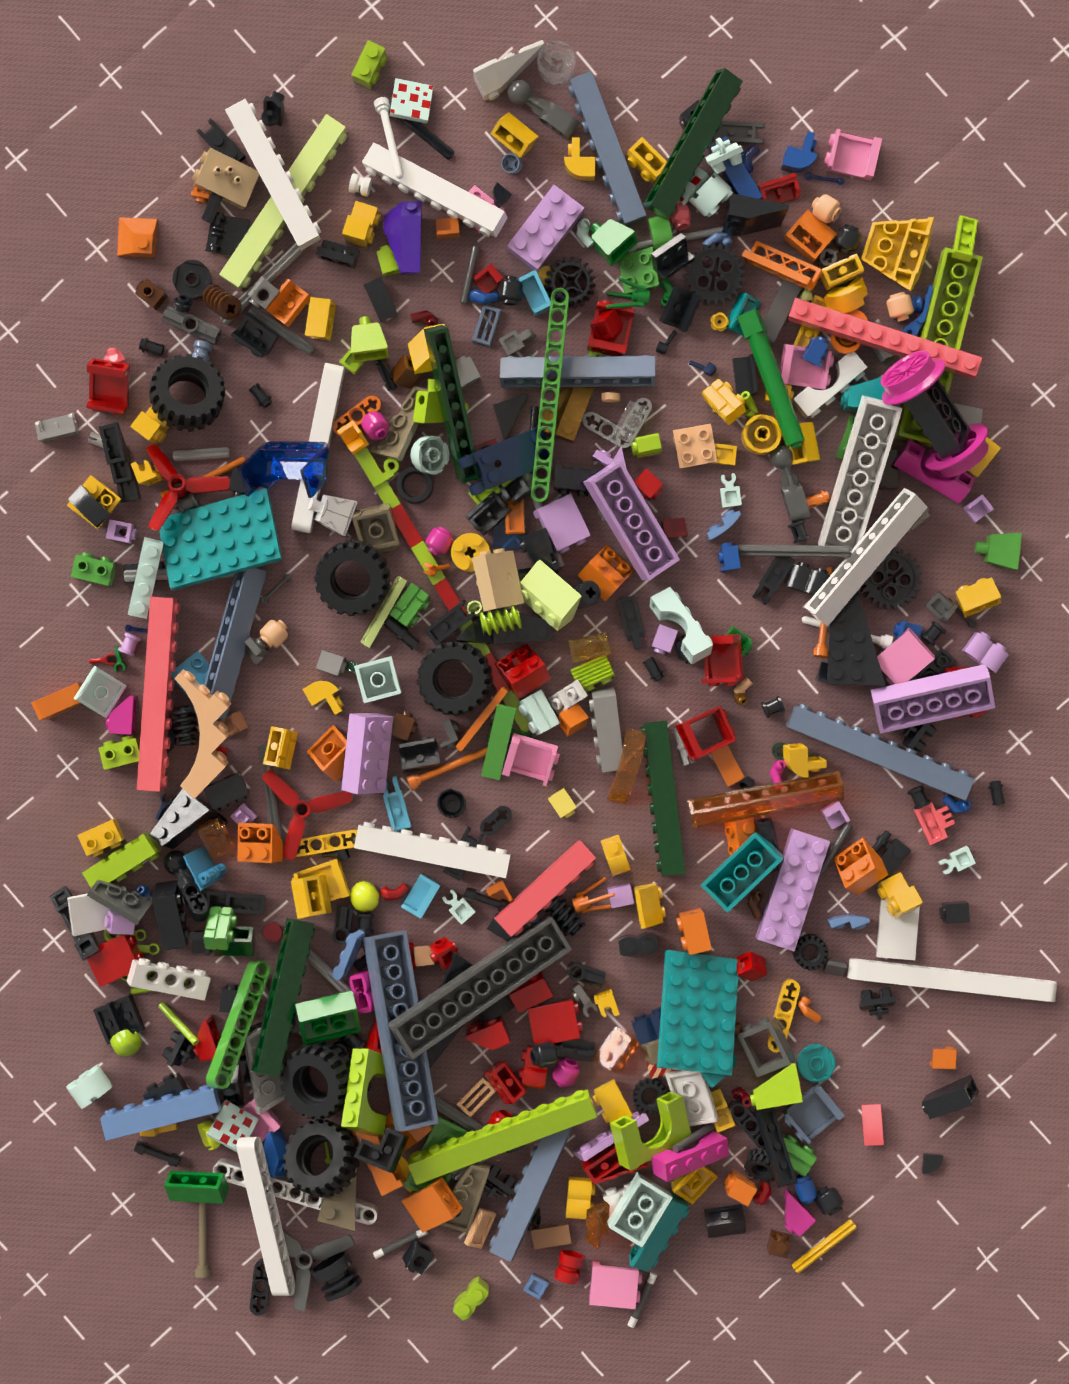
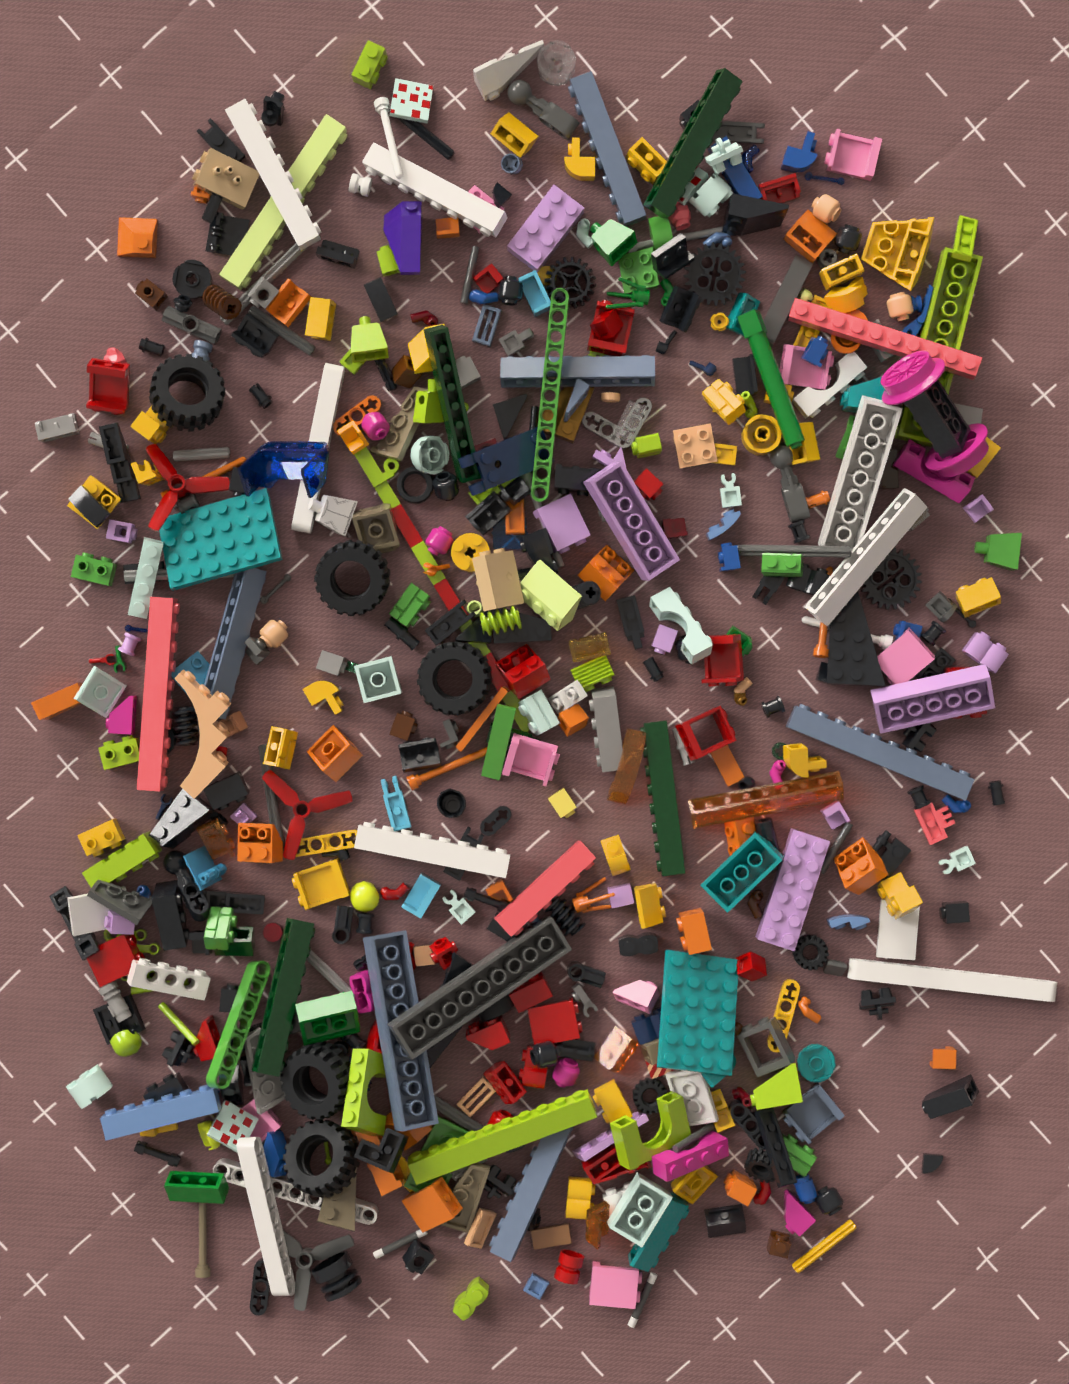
yellow slope [291,875,332,919] -> none
medium blue hinge [332,929,365,981] -> none
lavender brick [341,713,393,794] -> none
yellow brick [342,201,381,248] -> none
yellowish green tile [361,576,407,648] -> none
yellow hinge [594,989,620,1017] -> none
orange fence [742,241,823,292] -> none
coral slope [862,1104,884,1146] -> none
none -> light grey axle [98,981,132,1023]
none -> black head [432,471,460,501]
none -> sand blue slope [563,379,590,422]
none -> slope [613,980,660,1014]
none -> bright green brick [761,553,803,577]

